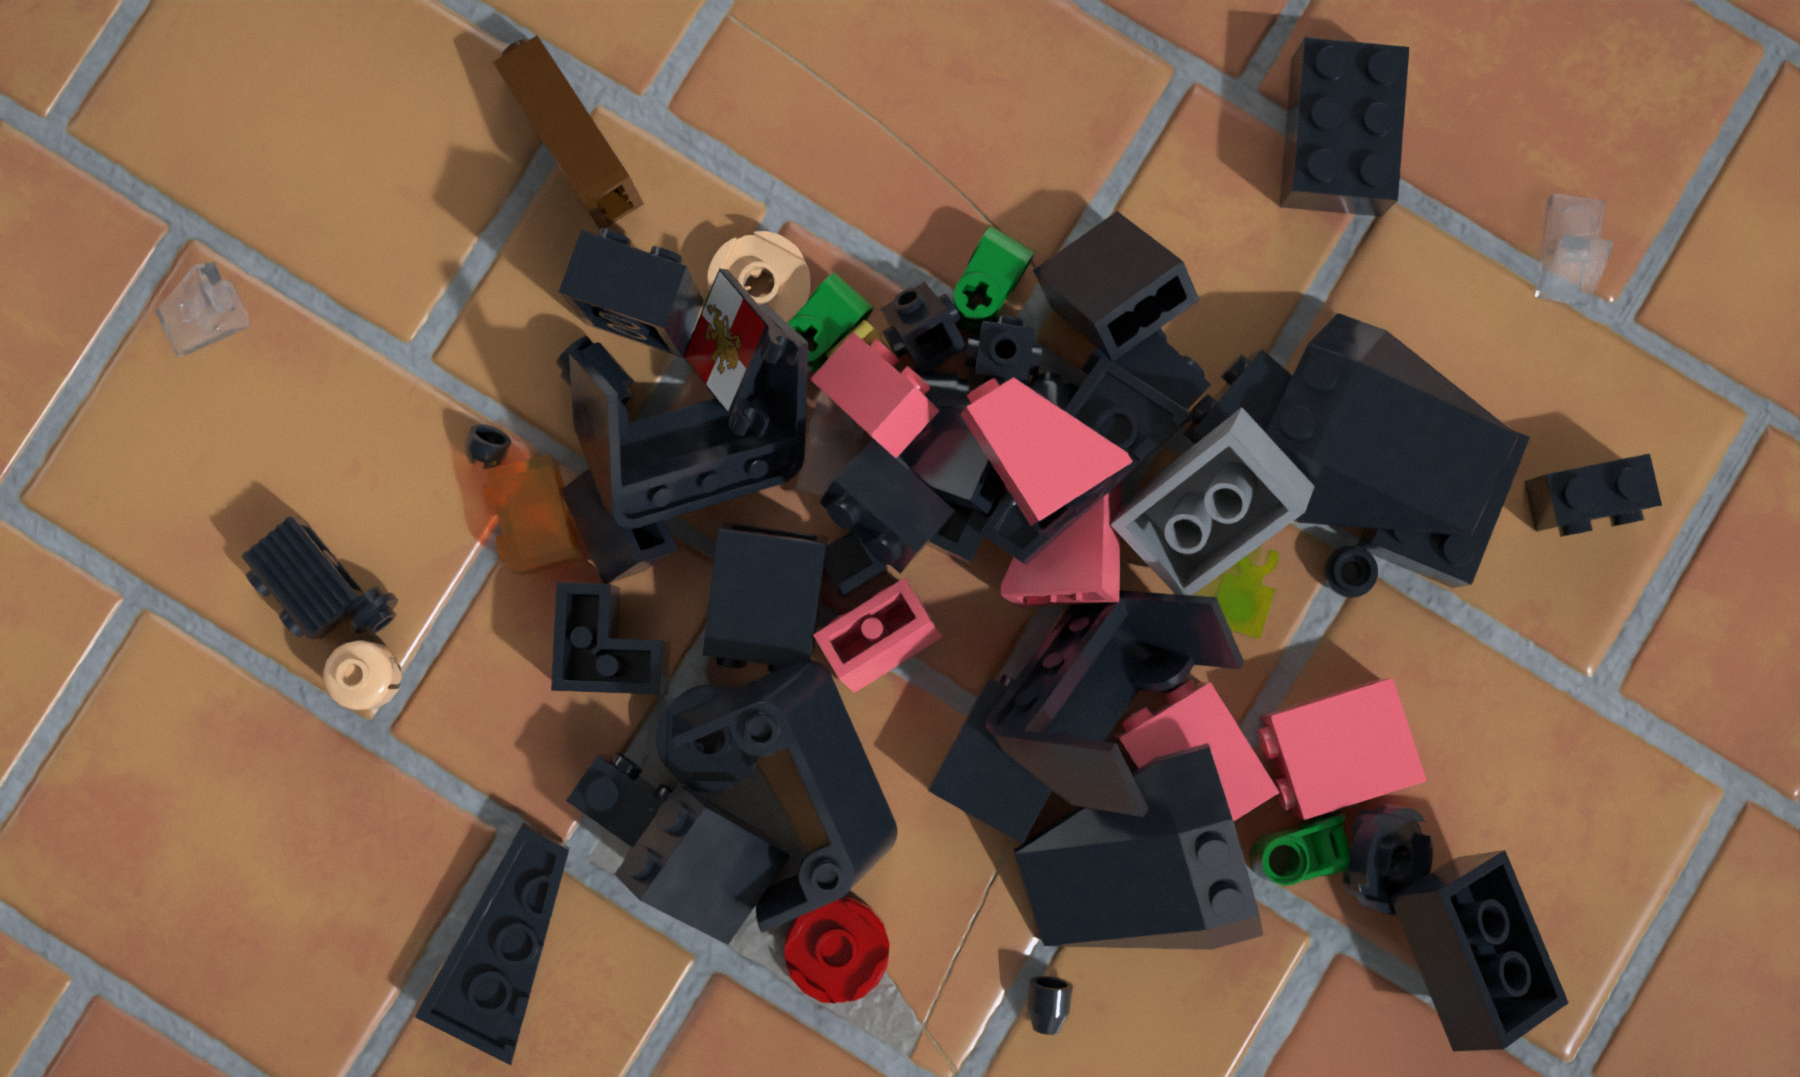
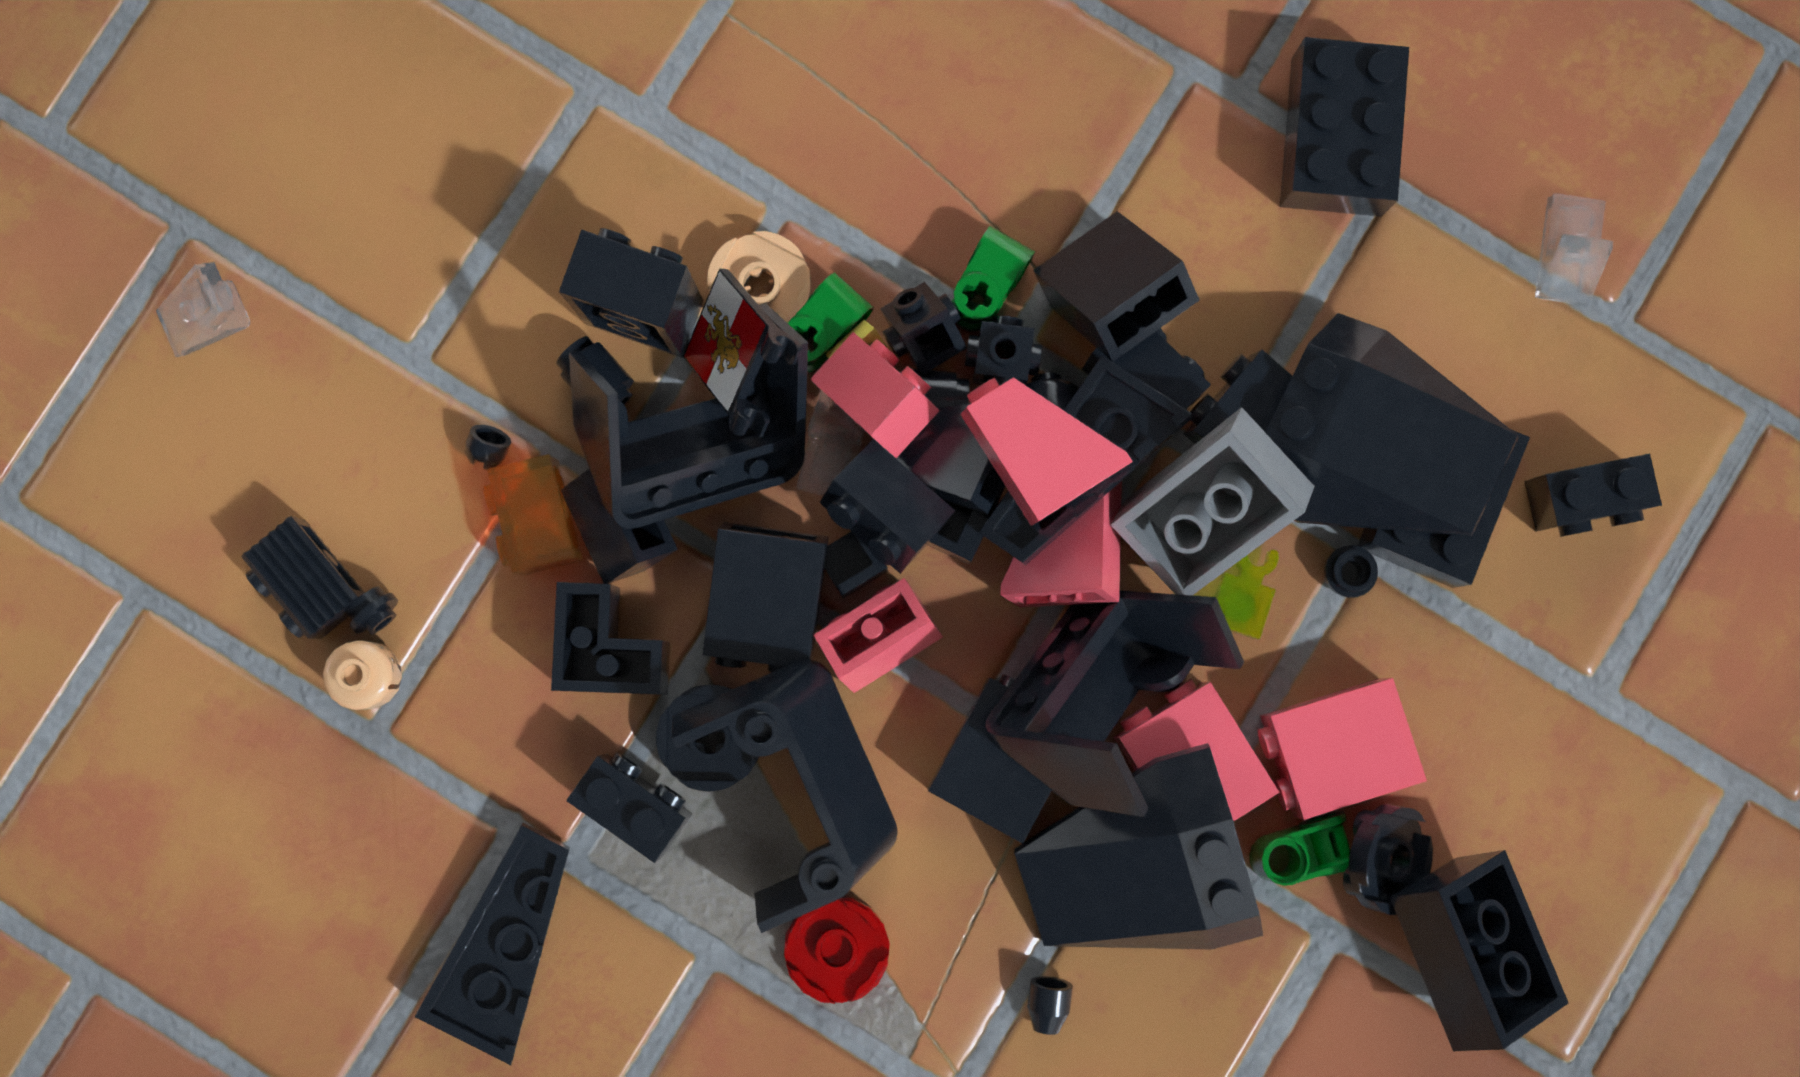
reddish brown slope [493,35,644,230] -> none
black brick [615,783,790,945] -> none

